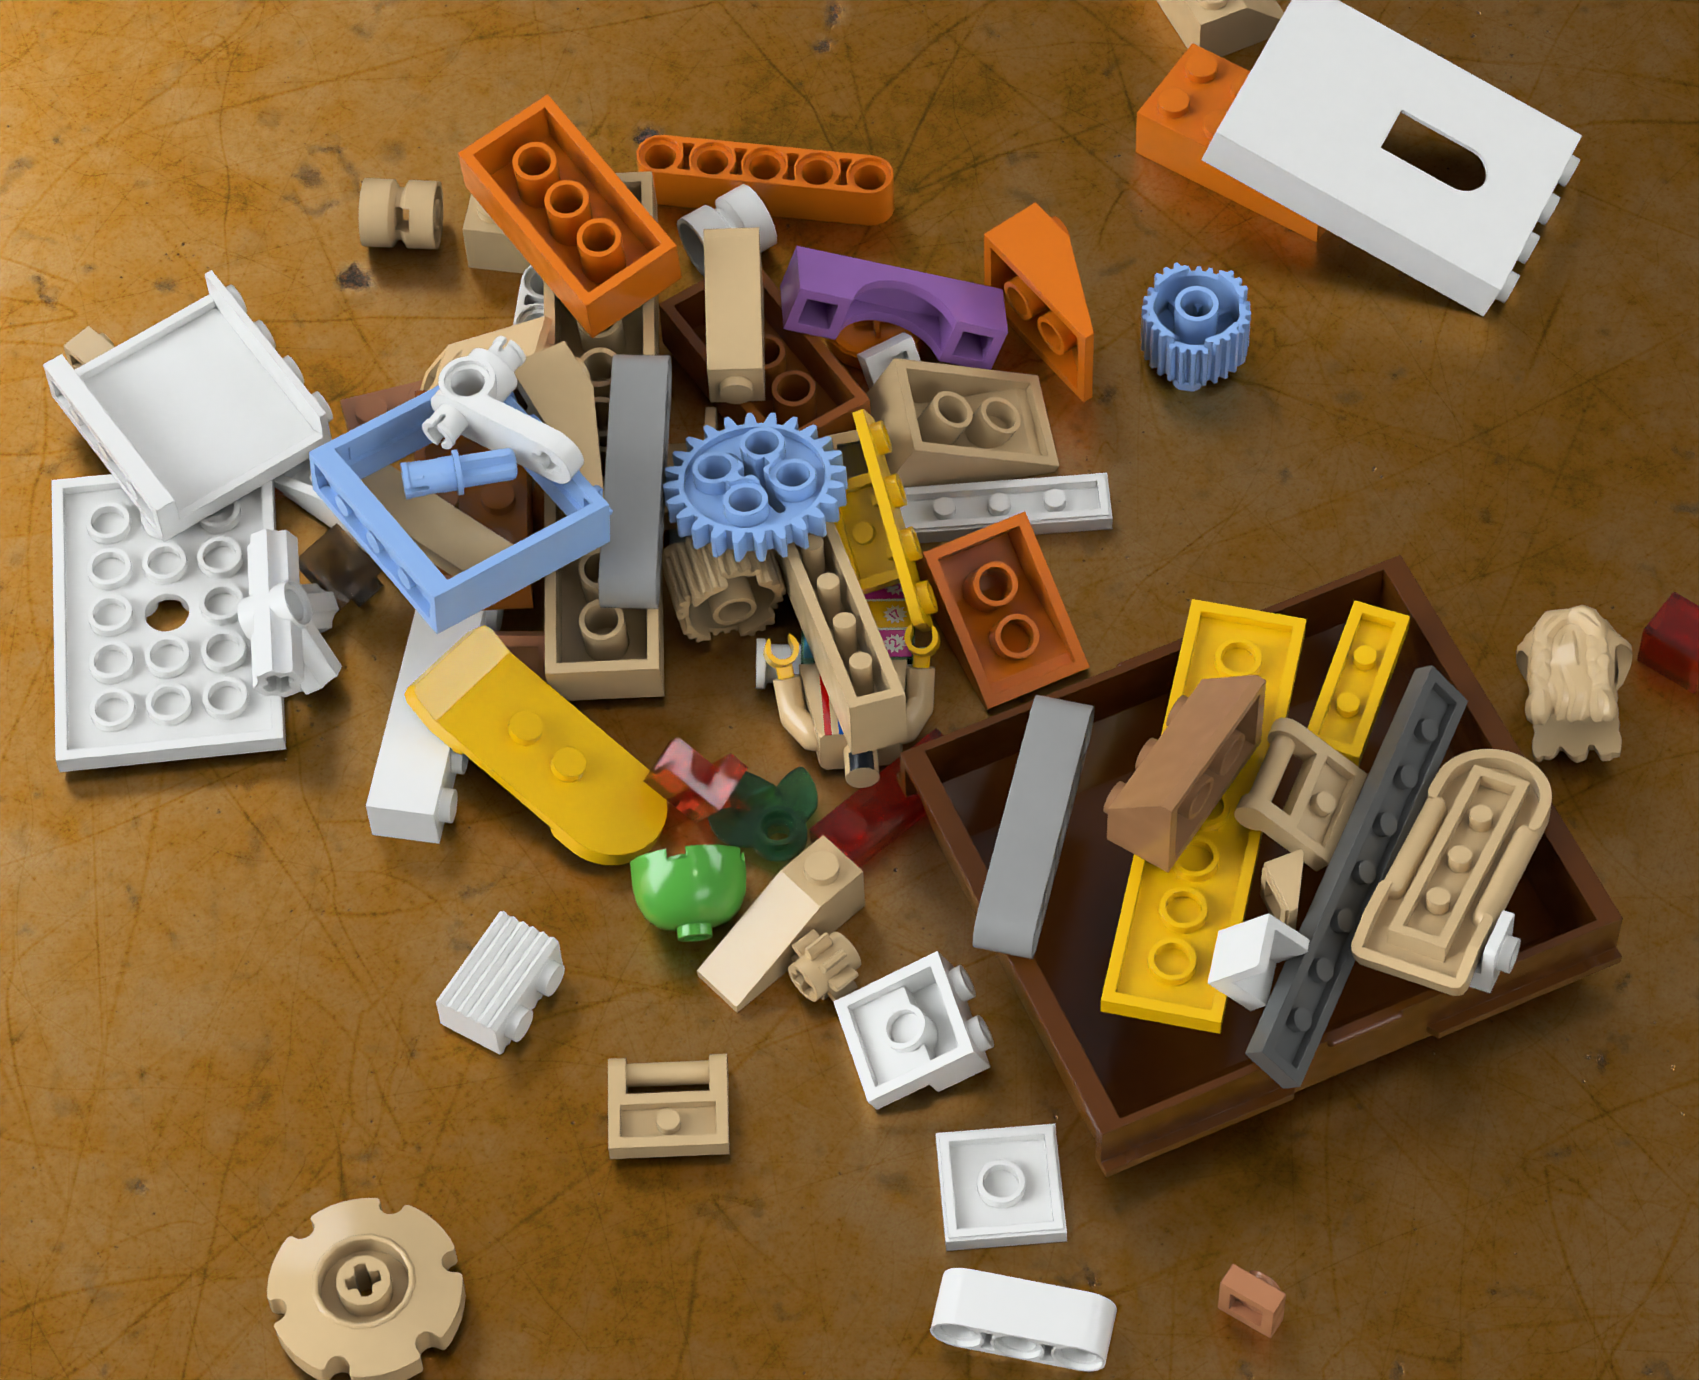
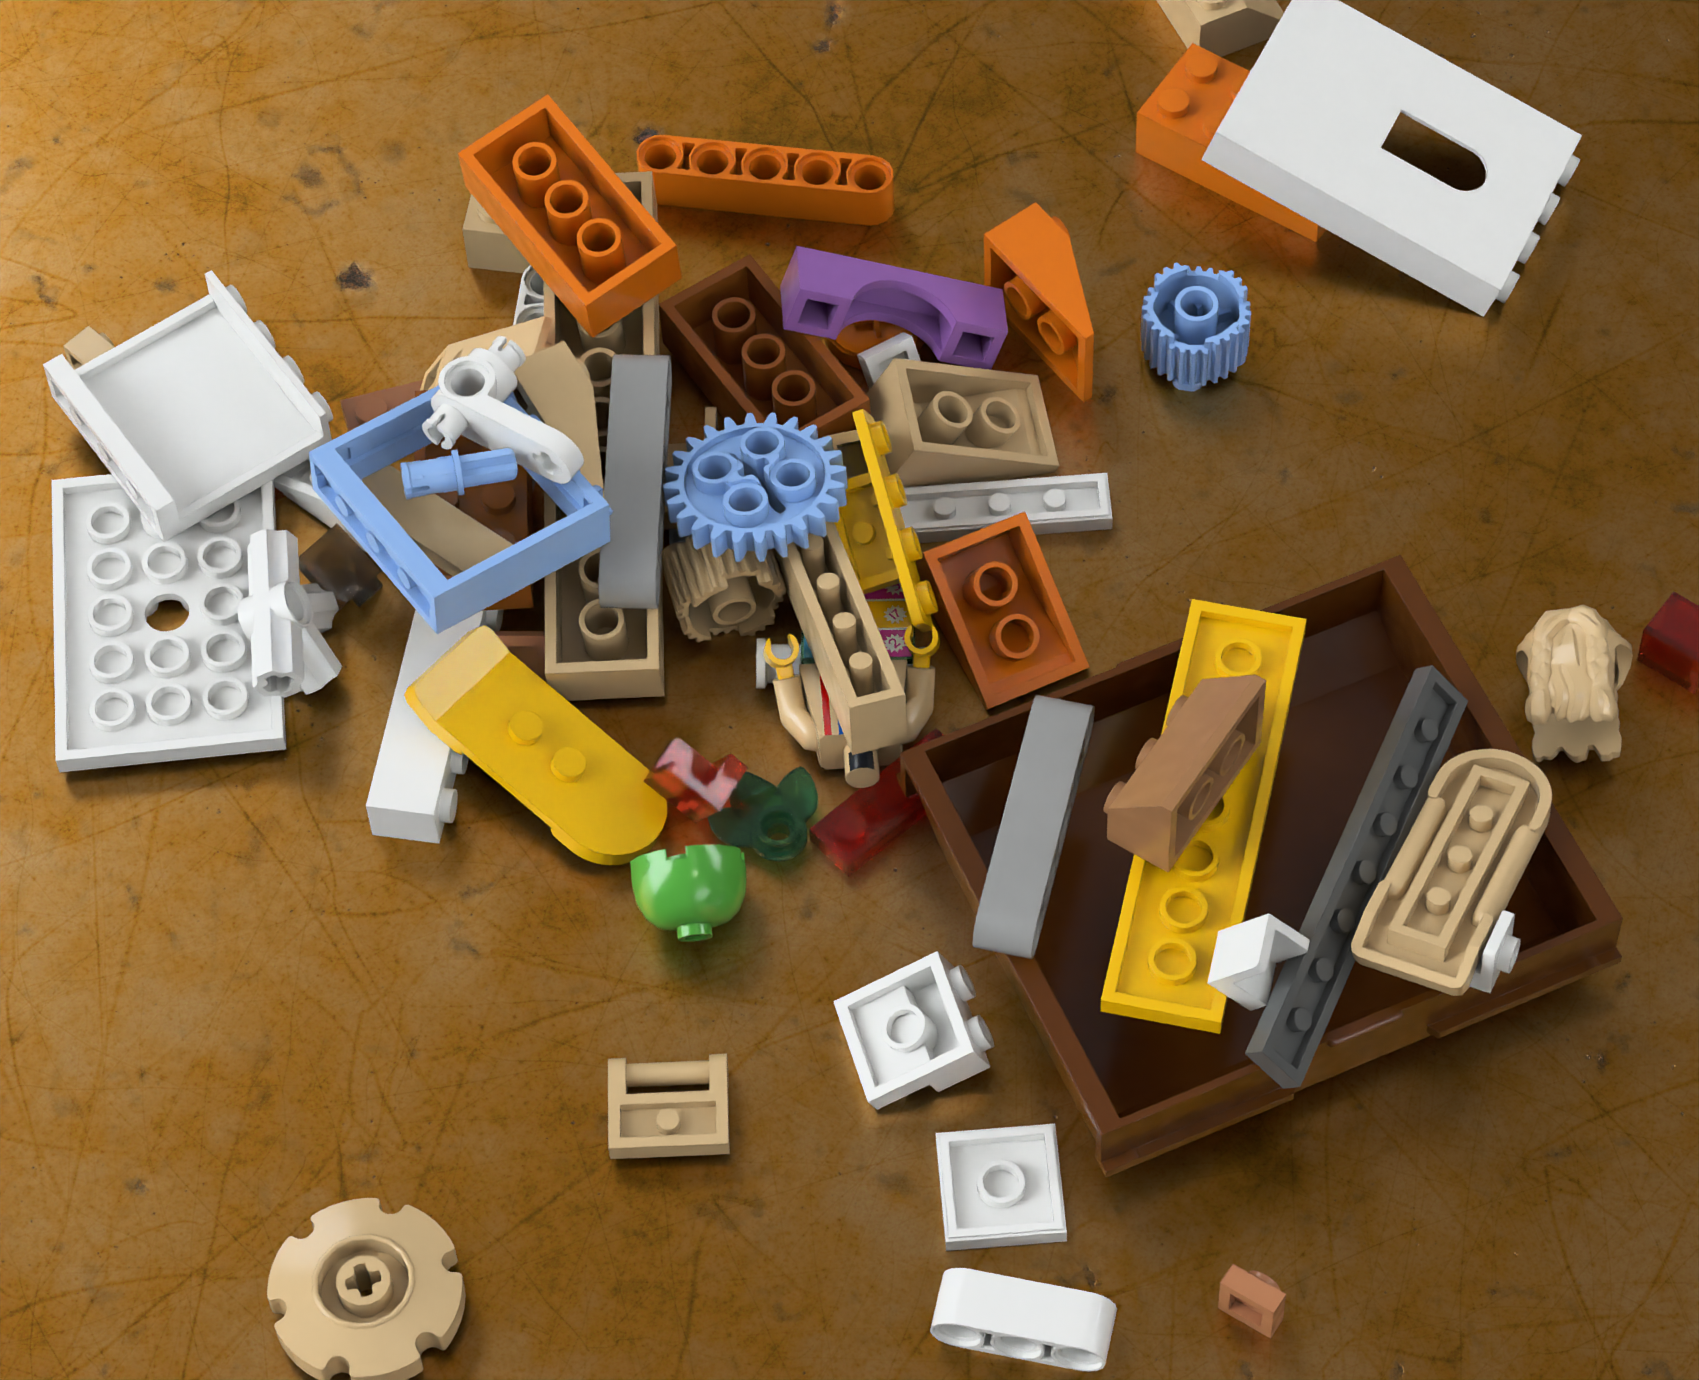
tan wheel [359,178,444,249] -> none
white brick [436,911,565,1055] -> none
white wheel [677,184,777,277] -> none
tan slope [697,835,865,1013] -> none
tan slope [703,227,765,404] -> none
tan gear [788,929,861,1002] -> none
tan plate [1234,718,1368,872] -> none
tan slope [1260,849,1304,930] -> none
yellow plate [1307,600,1410,767] -> none

